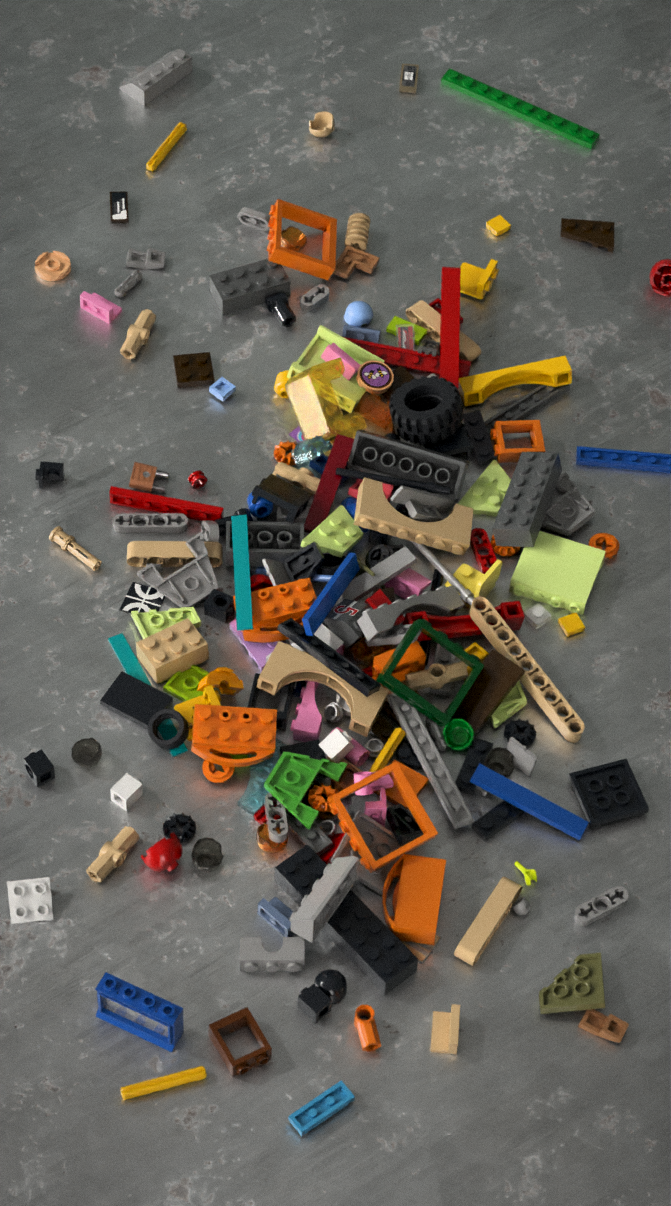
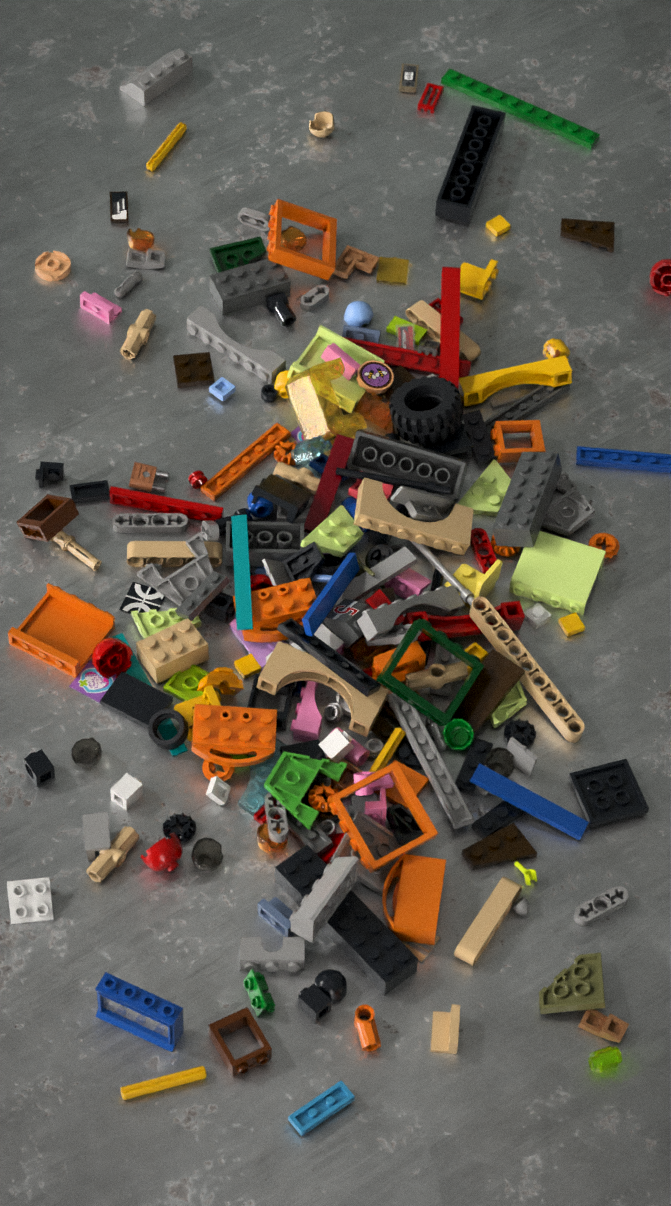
tan piece [345,213,371,252] -> none
none -> orange panel [8,583,115,678]
none -> reddish brown window [16,494,79,542]
none -> black tile [69,480,110,504]
none -> sticker [69,660,116,703]
none -> light grey panel [82,812,111,861]
none -> red cylinder [92,638,133,679]
none -> clear orange hair [127,228,155,251]
none -> dark grey plate [175,571,230,621]
none -> light grey arch [187,306,286,385]
none -> orange tile [200,423,291,502]
none -> white plate [206,776,231,806]
none -> dark green wing [209,236,266,273]
none -> yellow tile [234,653,261,679]
none -> green hinge [243,969,275,1017]
none -> black bush [261,384,278,403]
none -> clear yellow piece [376,257,409,285]
none -> red tile [417,83,444,114]
none -> black brick [435,105,506,224]
none -> dark brown wing [462,823,537,870]
none -> yellow head [543,338,570,360]
none -> clear neon green brick [588,1046,622,1073]

